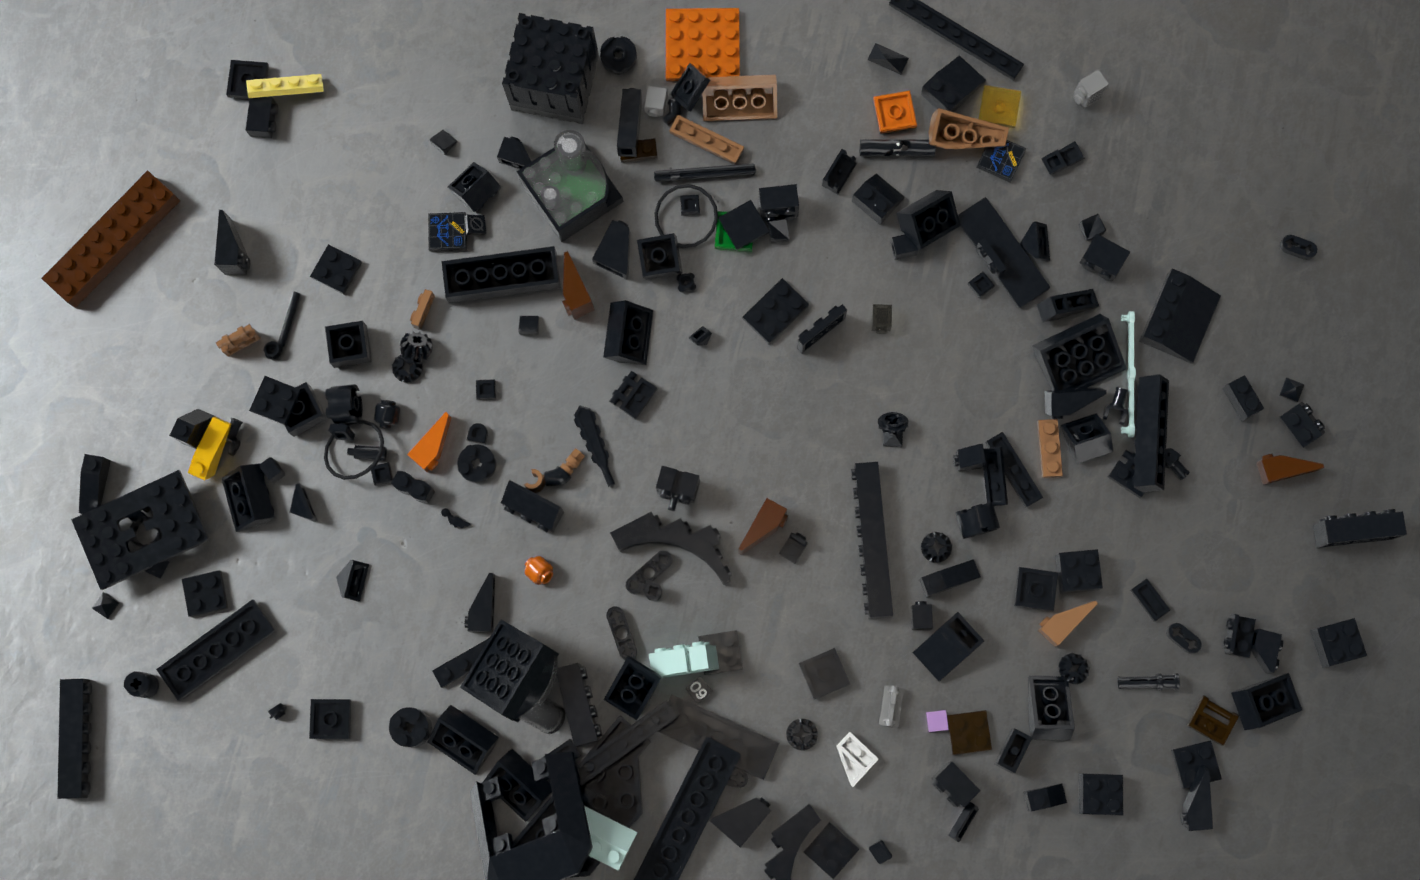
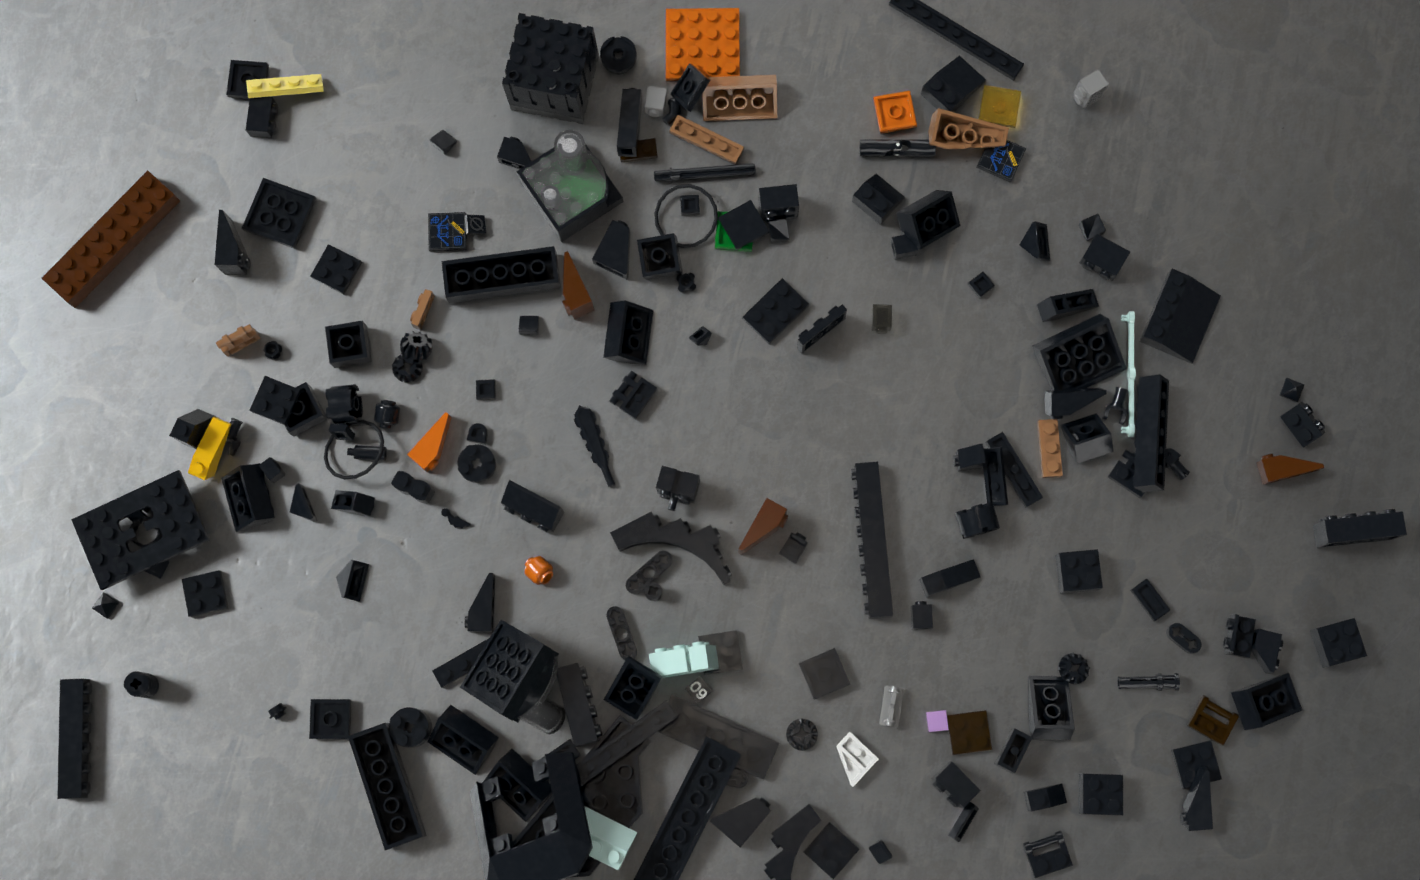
black slope [79,454,111,514] -> none
black plate [156,599,276,701] -> none
black bar [277,291,301,347] -> none
black tile [371,462,393,486] -> none
black slope [447,162,501,212] -> none
medium nougat piece [524,448,585,493] -> none
black hinge [822,149,857,195] -> none
black slope [868,43,909,75] -> none
black gear [878,412,908,435] -> none
black slope [883,431,903,447] -> none
black slope [912,612,984,682] -> none
black gear [921,532,952,563] -> none
black bracket [958,197,1050,308] -> none
black plate [1014,567,1058,612] -> none
medium nougat slope [1038,601,1098,647] -> none
black slope [1041,141,1084,175] -> none
black brick [1222,375,1265,421] -> none
black beam [1280,235,1318,260] -> none
none -> black plate [242,178,316,249]
none -> black slope [331,490,375,516]
none -> black brick [348,723,427,850]
none -> black plate [1023,831,1073,878]

